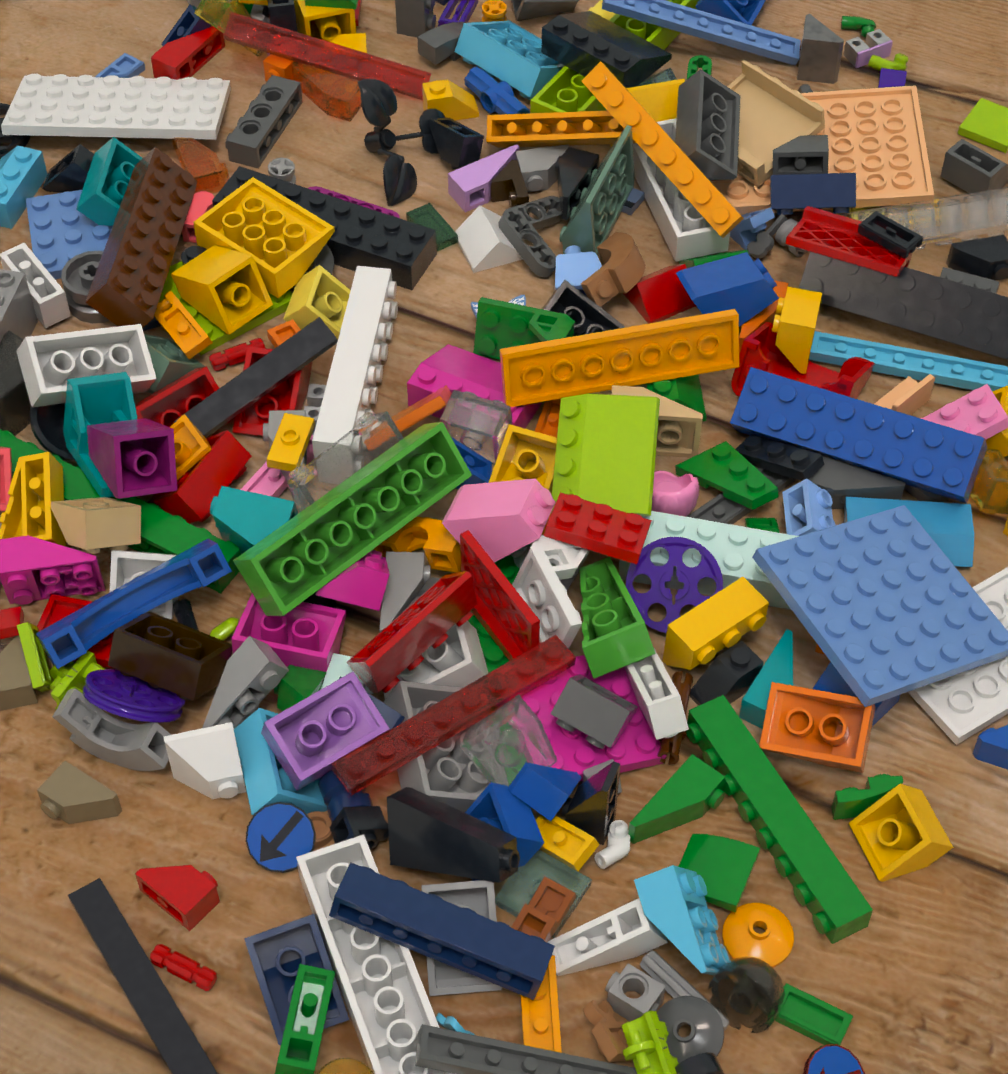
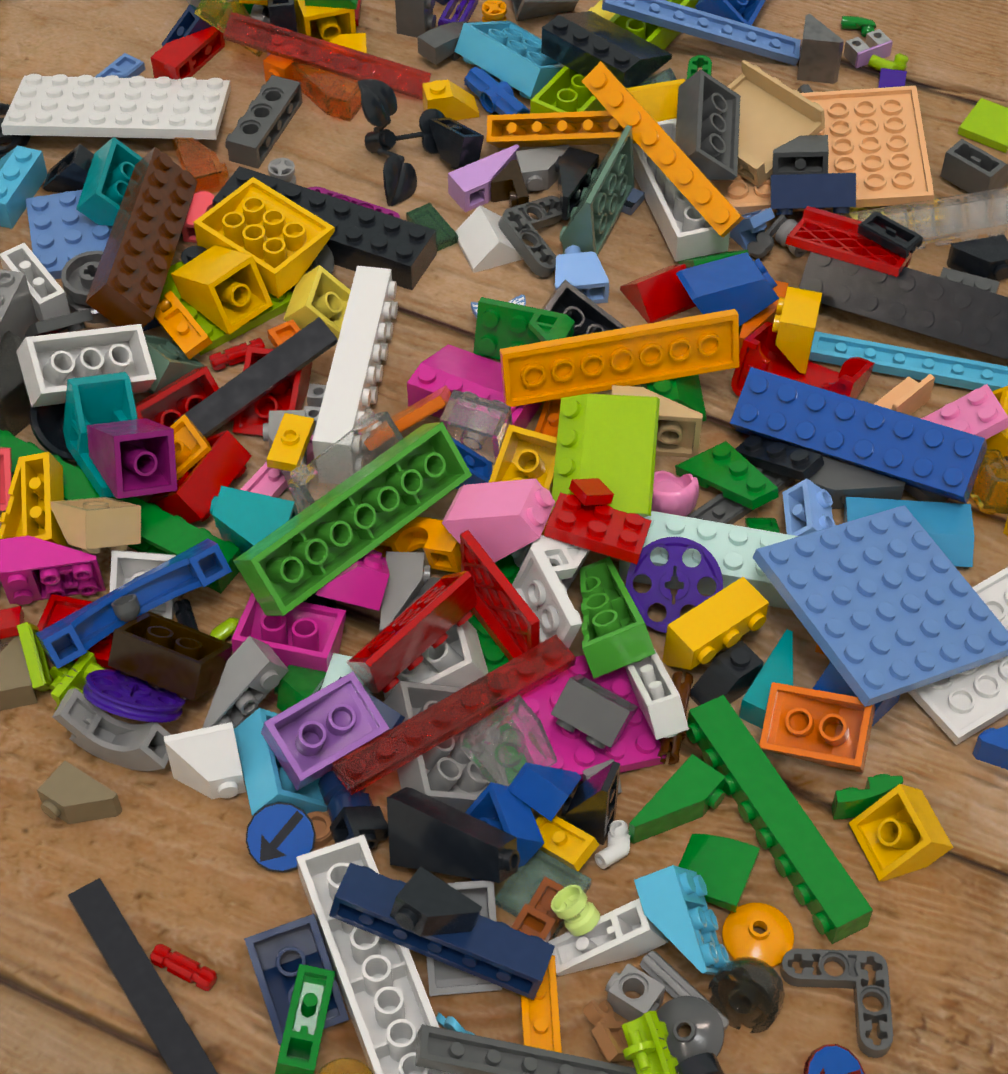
red slope [135,865,220,931] -> none
medium nougat arch [581,232,646,307] -> none
green tile [770,983,853,1047] -> none
none -> dark grey plate [24,308,93,339]
none -> dark grey hinge [111,594,140,622]
none -> black slope [390,866,482,937]
none -> yellowish green wheel [551,885,600,936]
none -> red tile [569,478,614,506]
none -> dark grey beam [780,949,893,1058]

